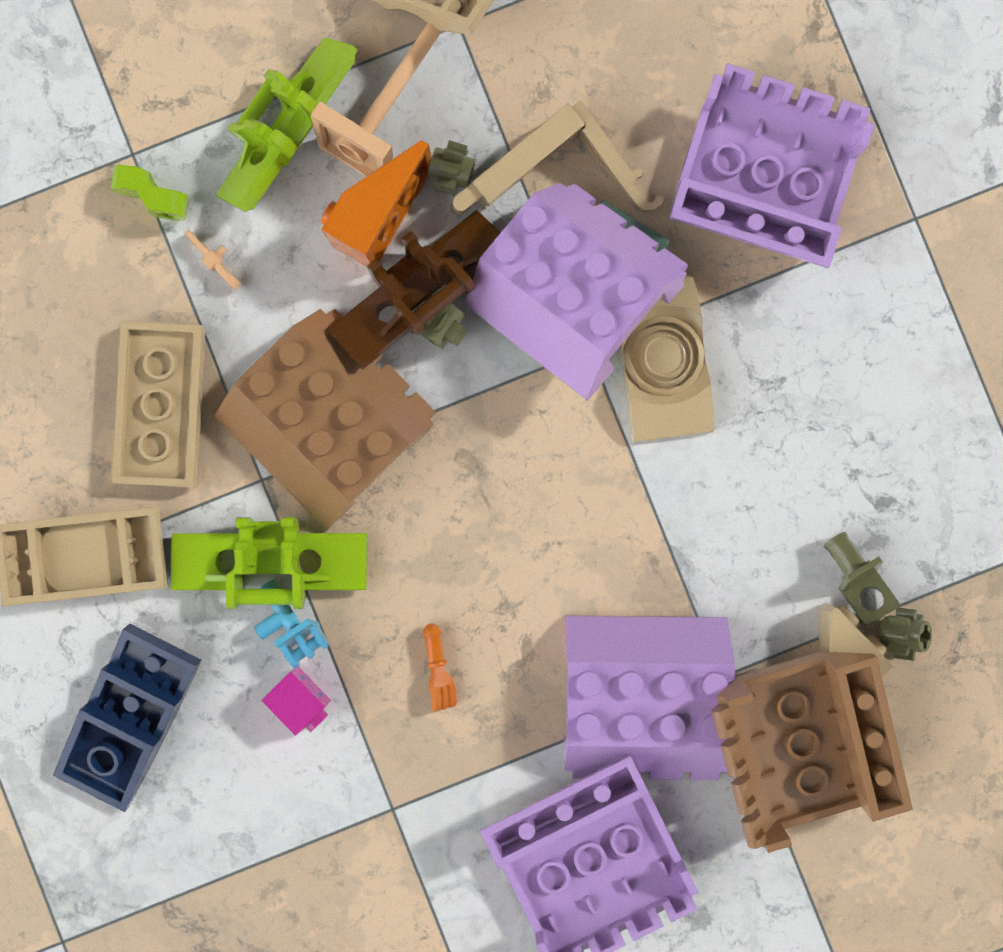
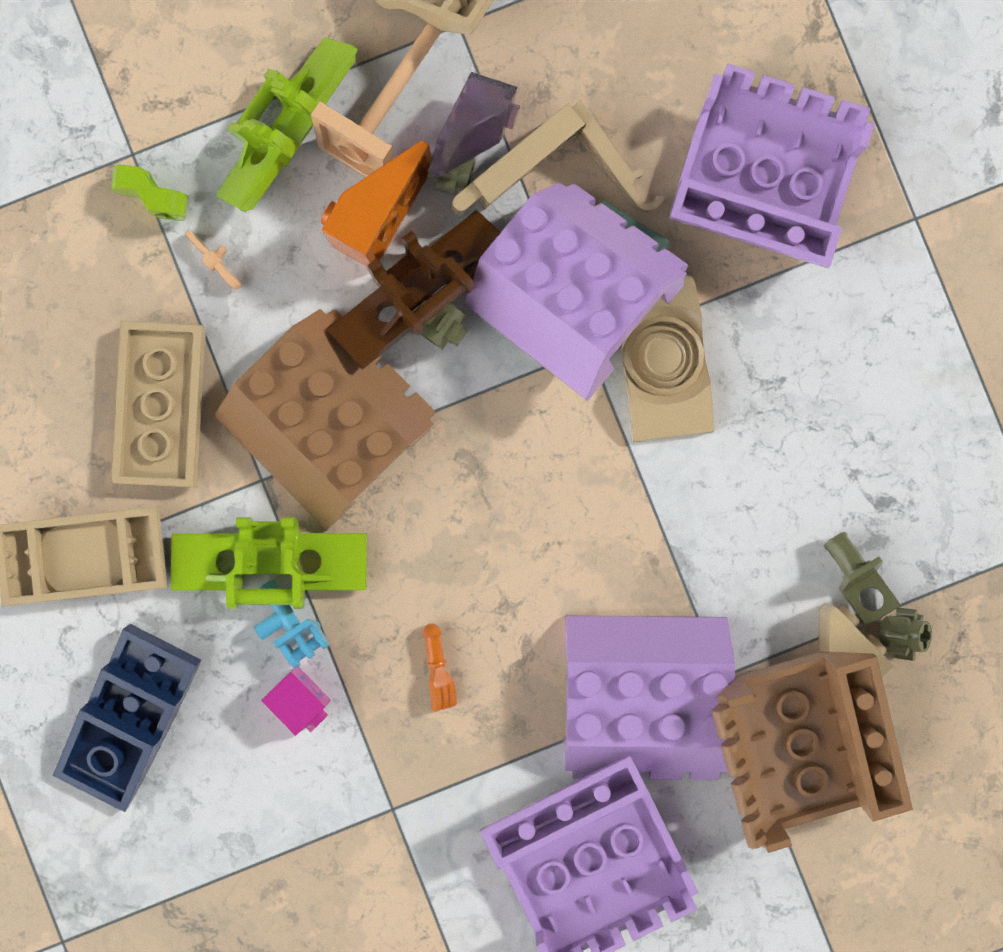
none -> clear purple slope [430,72,520,177]

